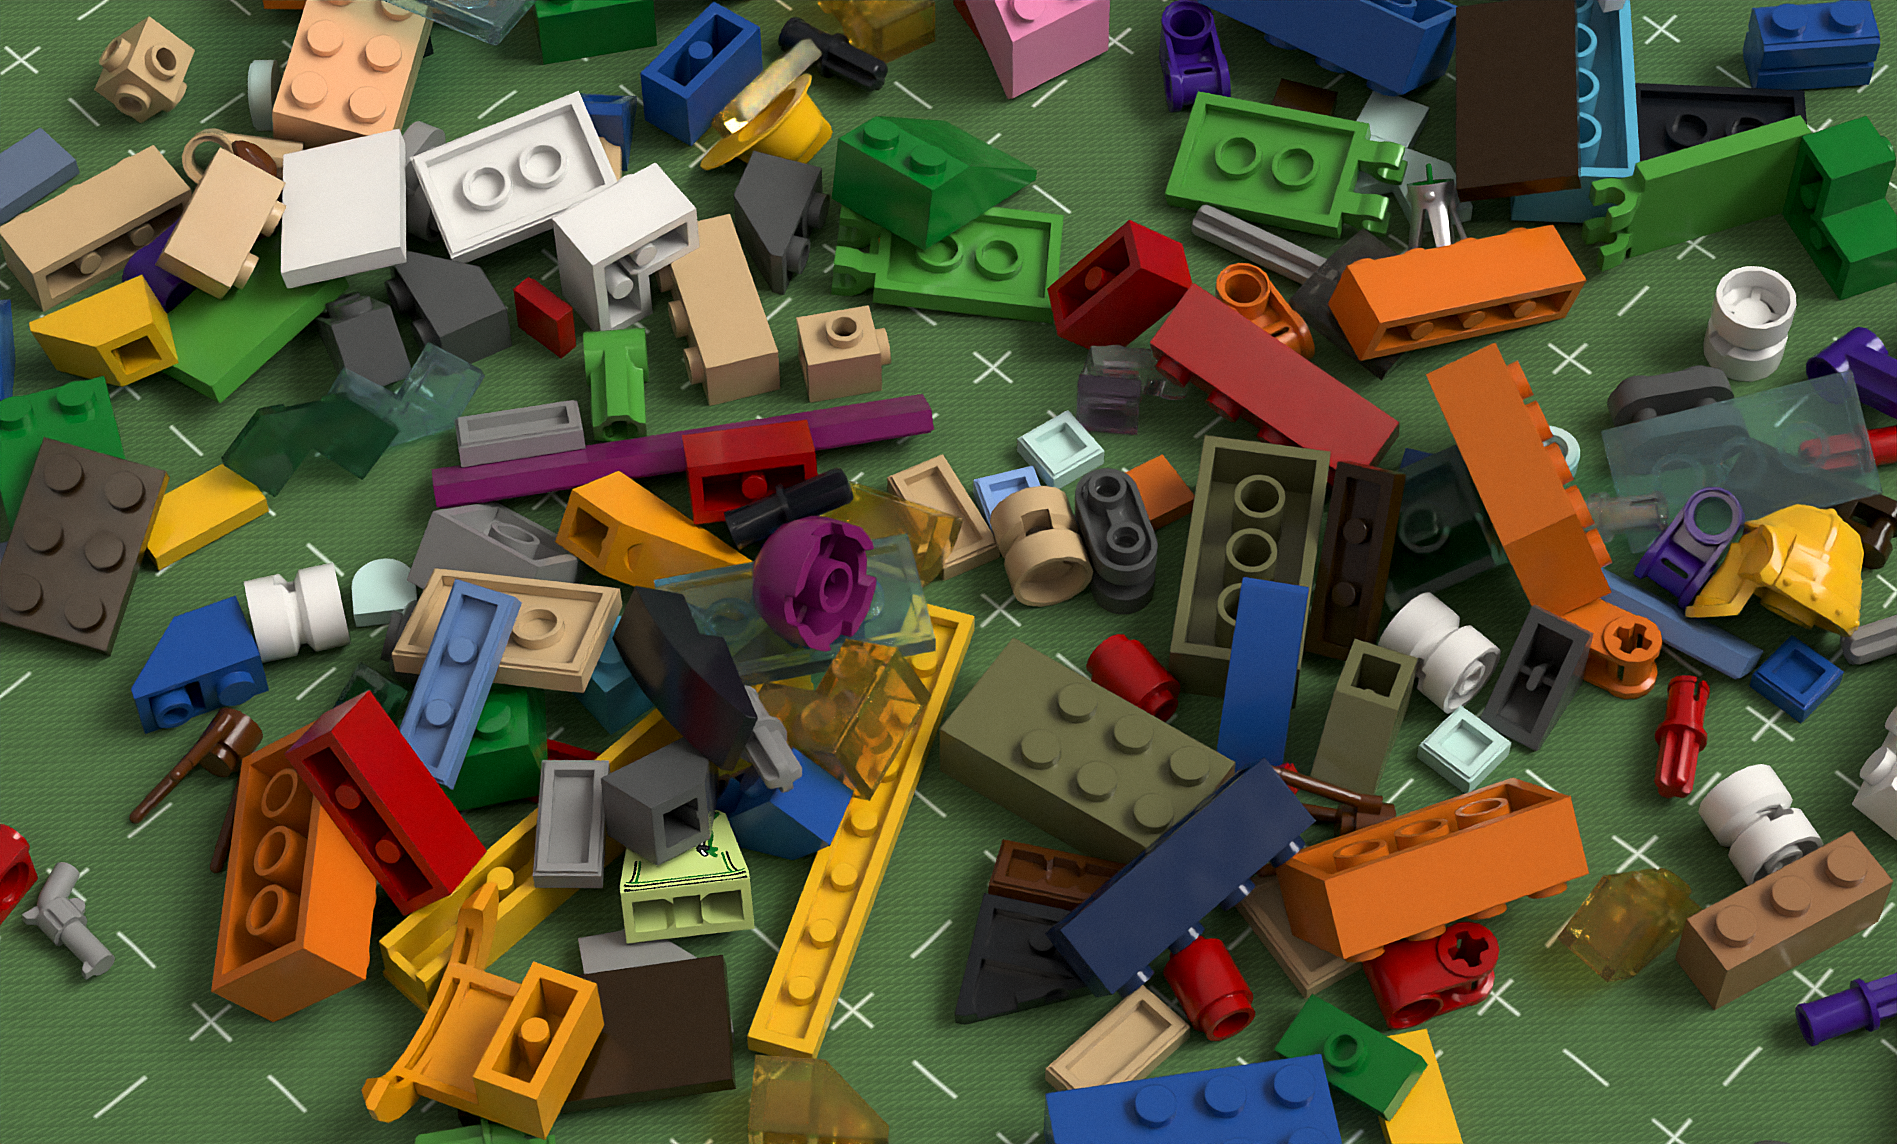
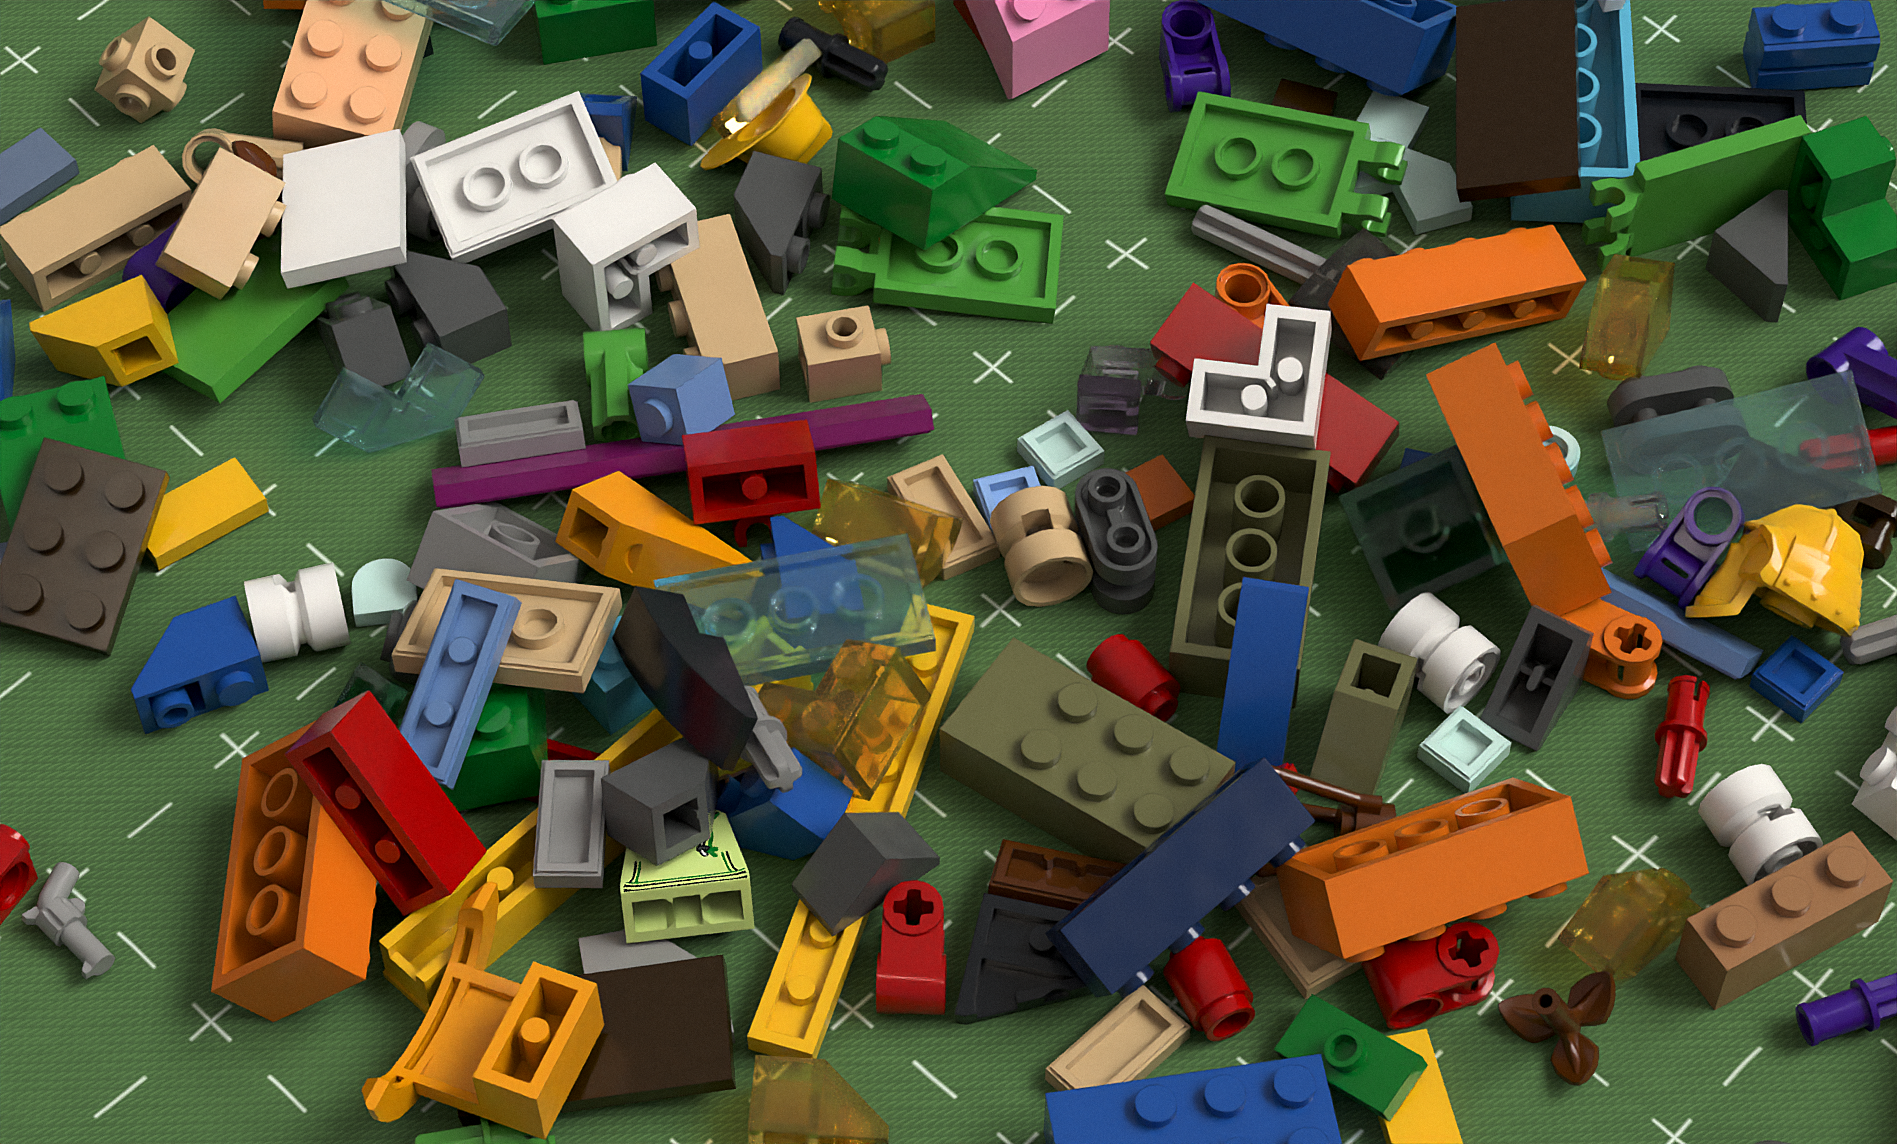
reddish brown plant [129,708,263,873] -> none
clear green tile [221,392,400,497] -> none
light aqua tile [248,60,281,131] -> none
red tile [513,277,576,359] -> none
black axle [724,468,853,550] -> none
magenta cylinder [752,516,877,652] -> none
red brick [1047,220,1192,358] -> none
dark brown plate [1304,461,1406,661] -> none
flat silver piece [1406,163,1467,251] -> none
white wheel [1703,266,1797,382] -> none
none -> medium blue brick [628,354,735,445]
none -> dark grey slope [792,812,940,936]
none -> red piece [876,880,947,1015]
none -> white brick [1186,304,1332,449]
none -> reddish brown plant [1498,971,1616,1086]
none -> clear yellow slope [1579,254,1675,380]
none -> dark grey slope [1705,190,1788,323]

